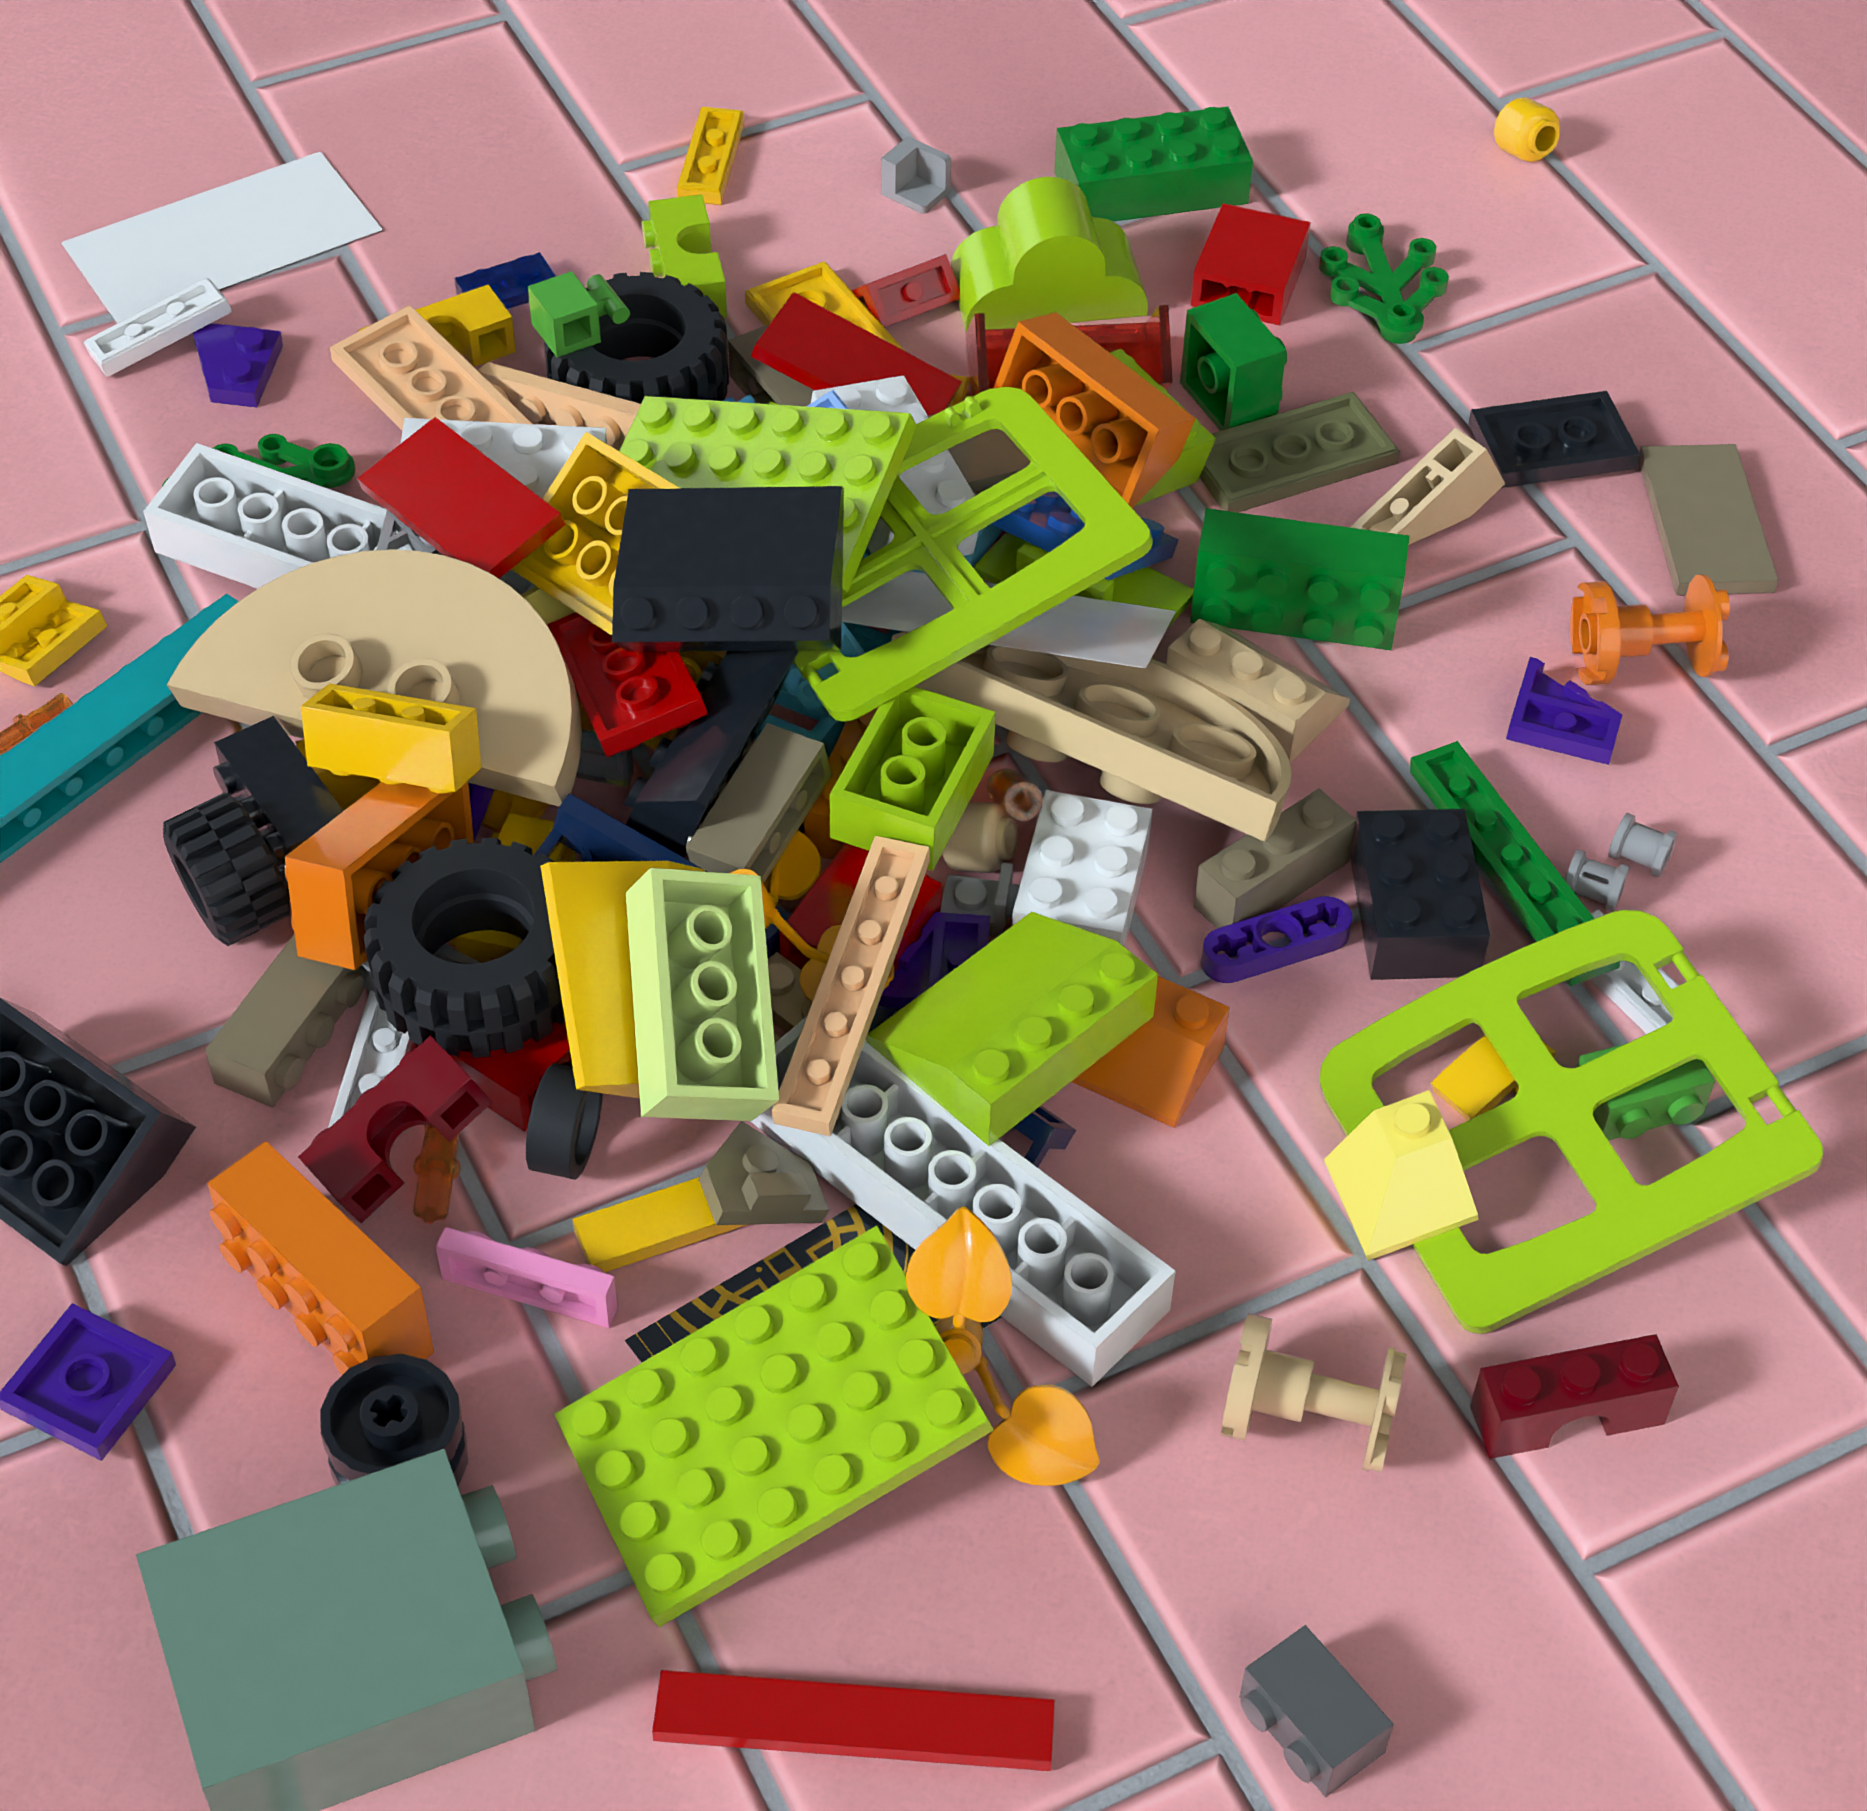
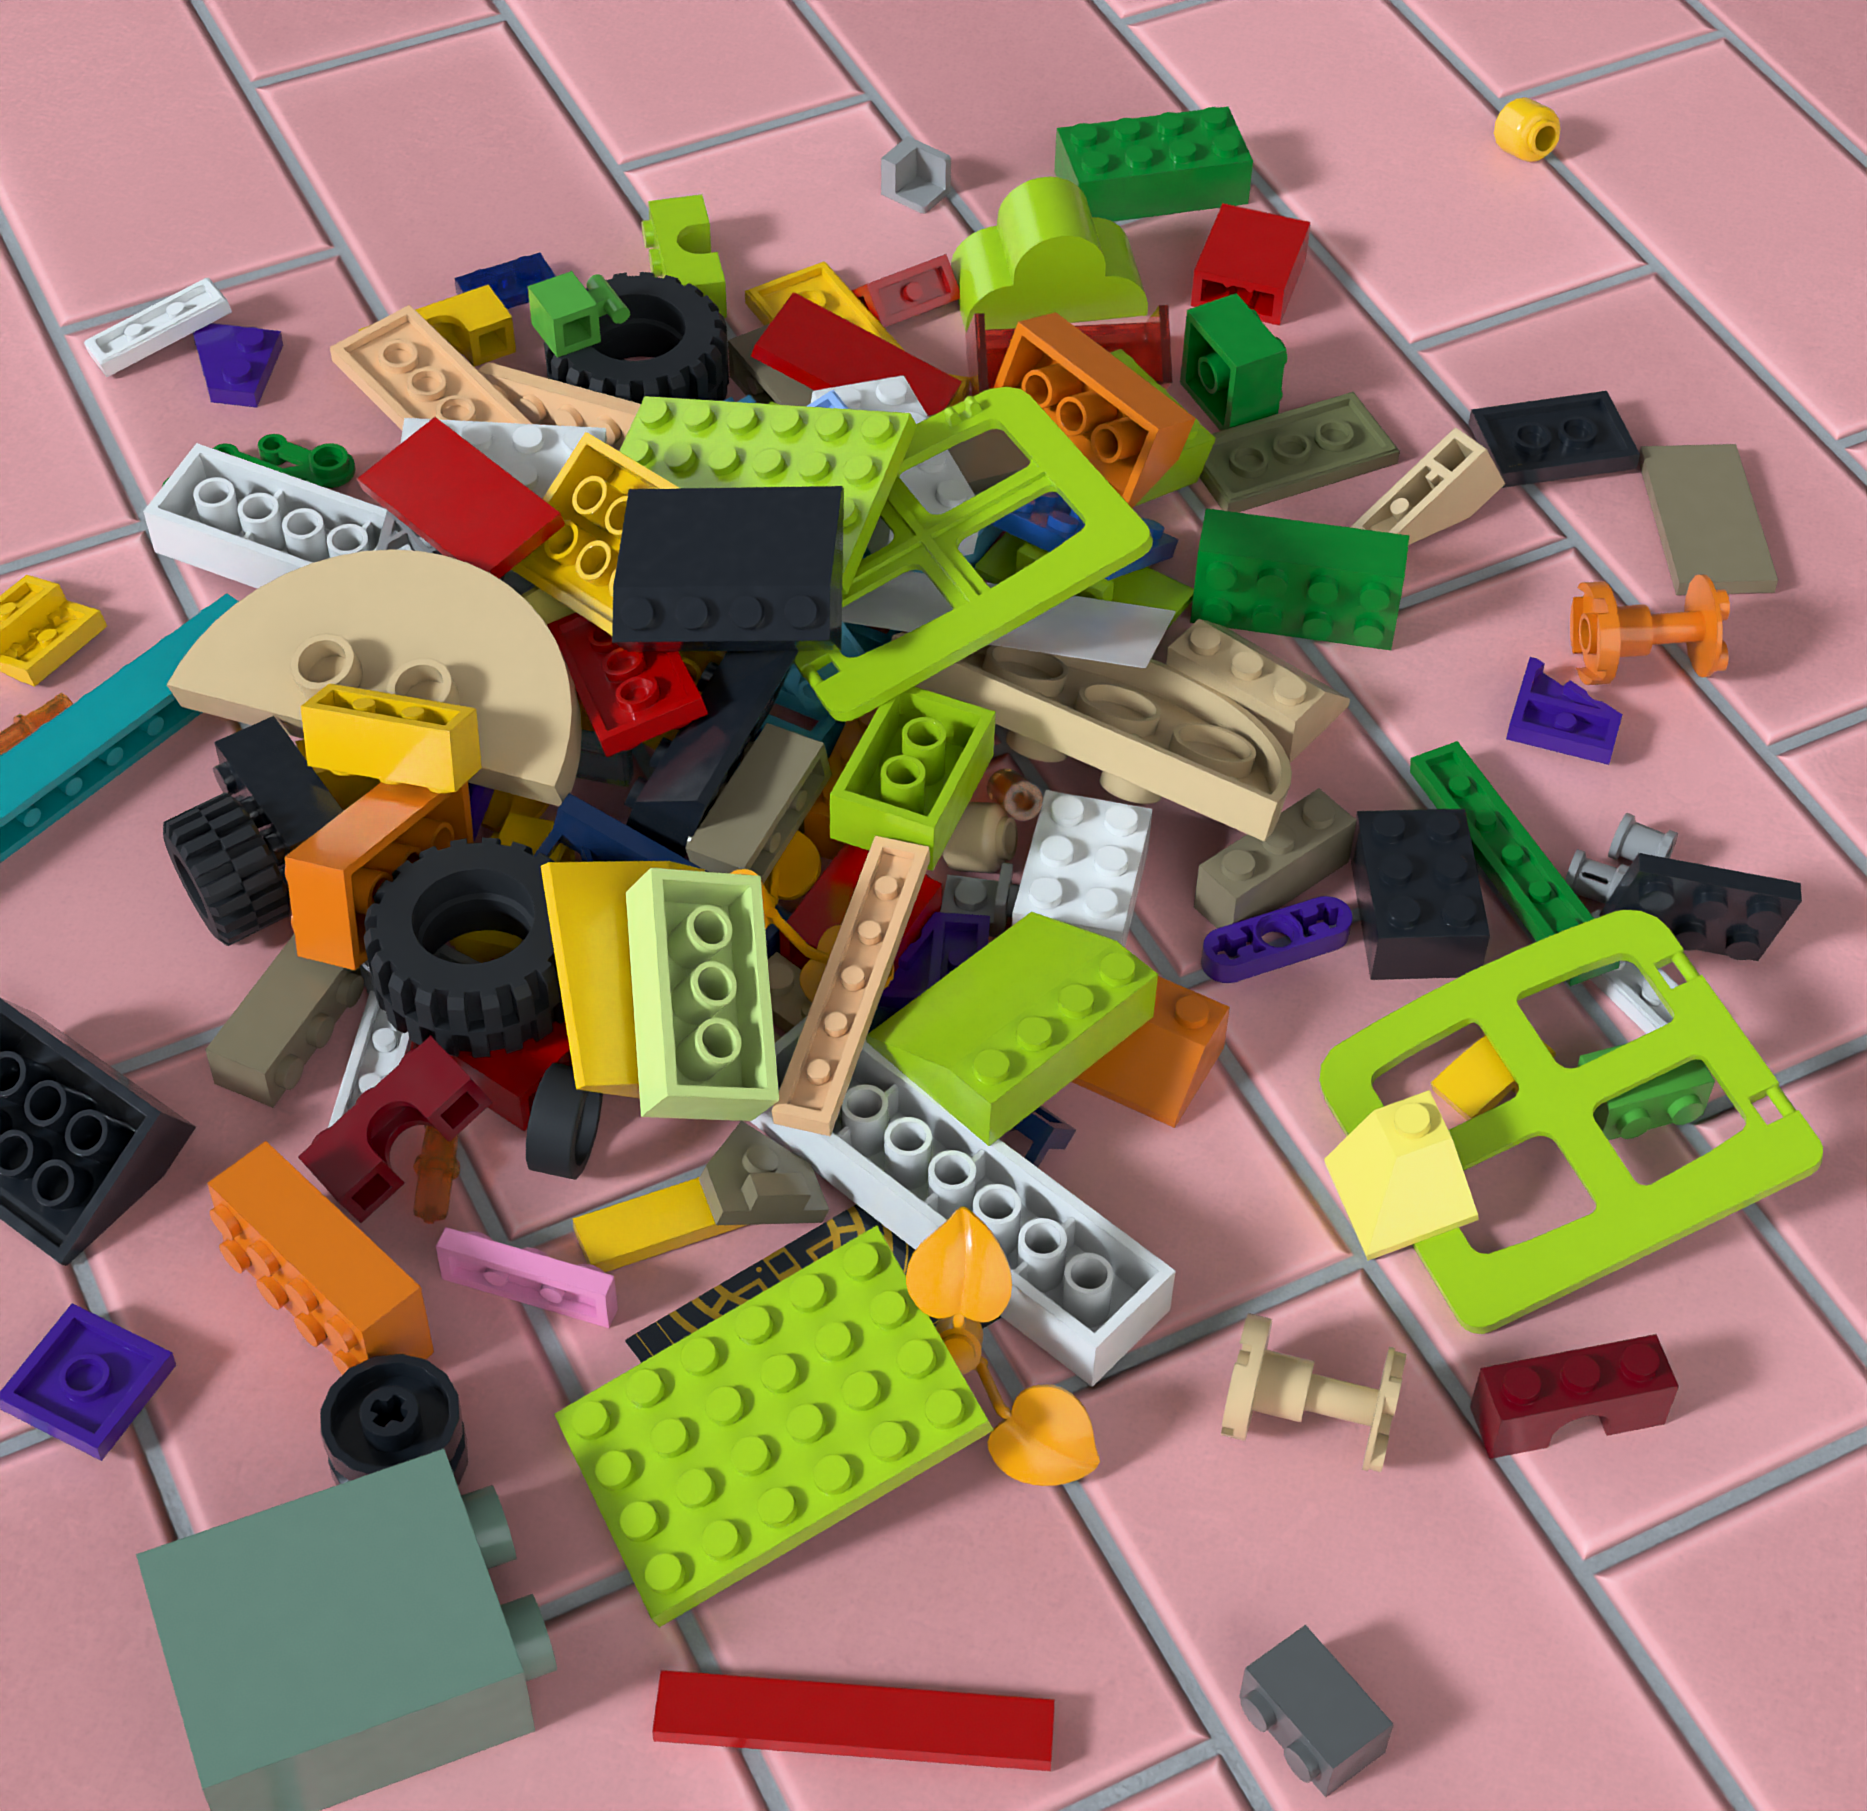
white sticker [61,152,382,324] -> none
yellow tile [676,107,745,205] -> none
green plant [1319,213,1449,344] -> none
none -> black plate [1599,853,1802,961]

